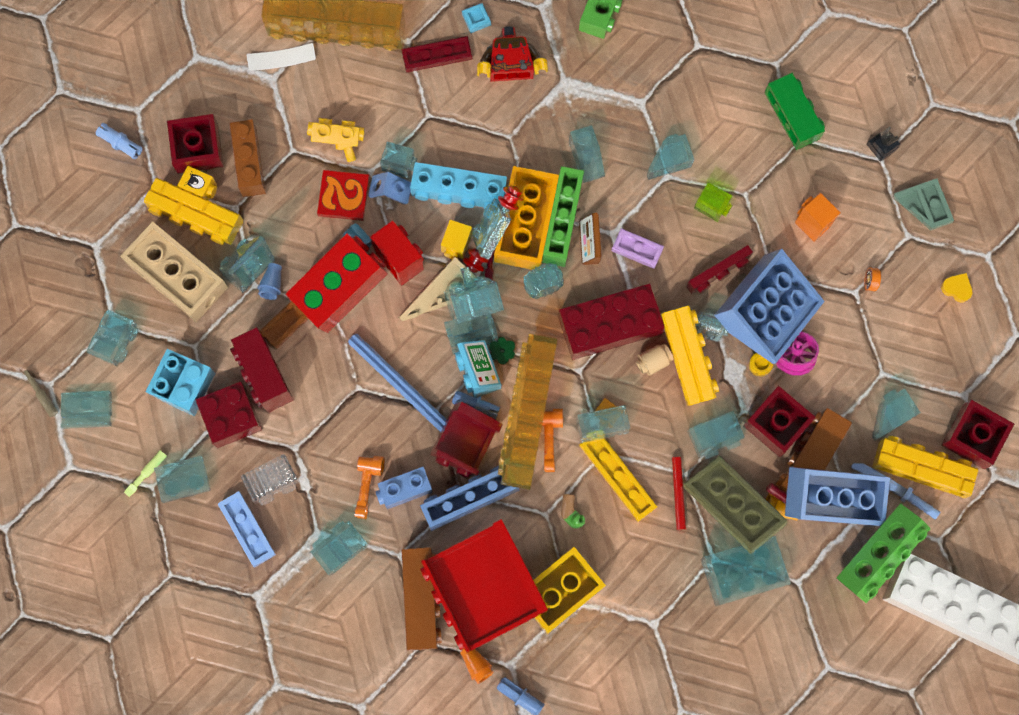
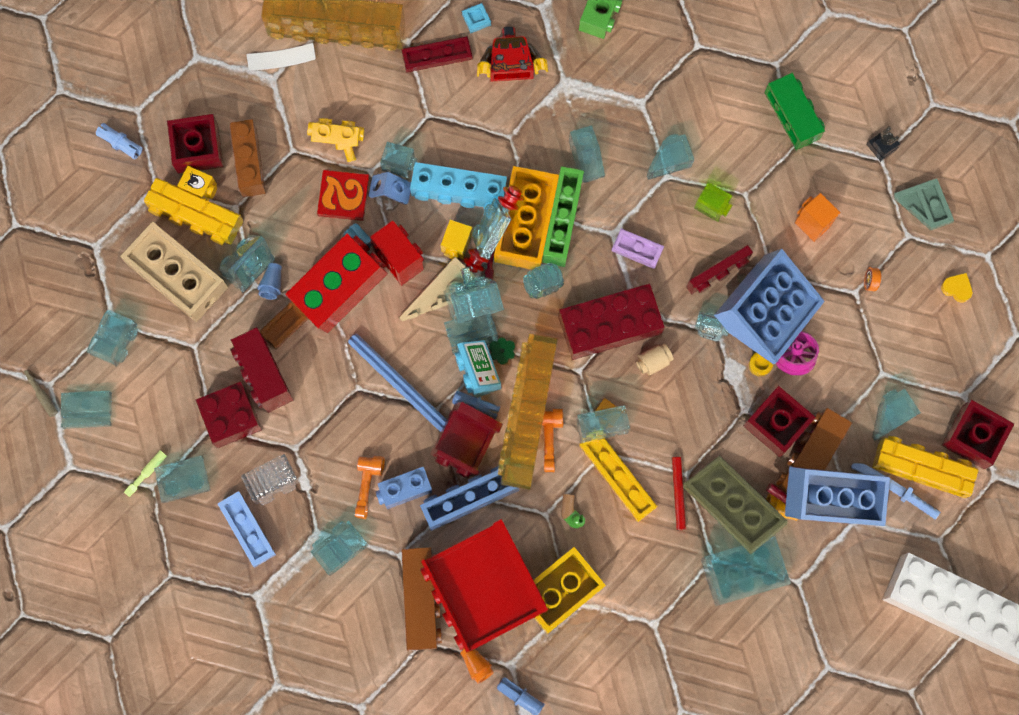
medium azure slope [145,349,216,416] -> none
slope [579,213,602,265] -> none
yellow brick [661,306,719,406] -> none
clear light blue brick [687,411,745,459] -> none
bright green brick [837,503,931,603] -> none

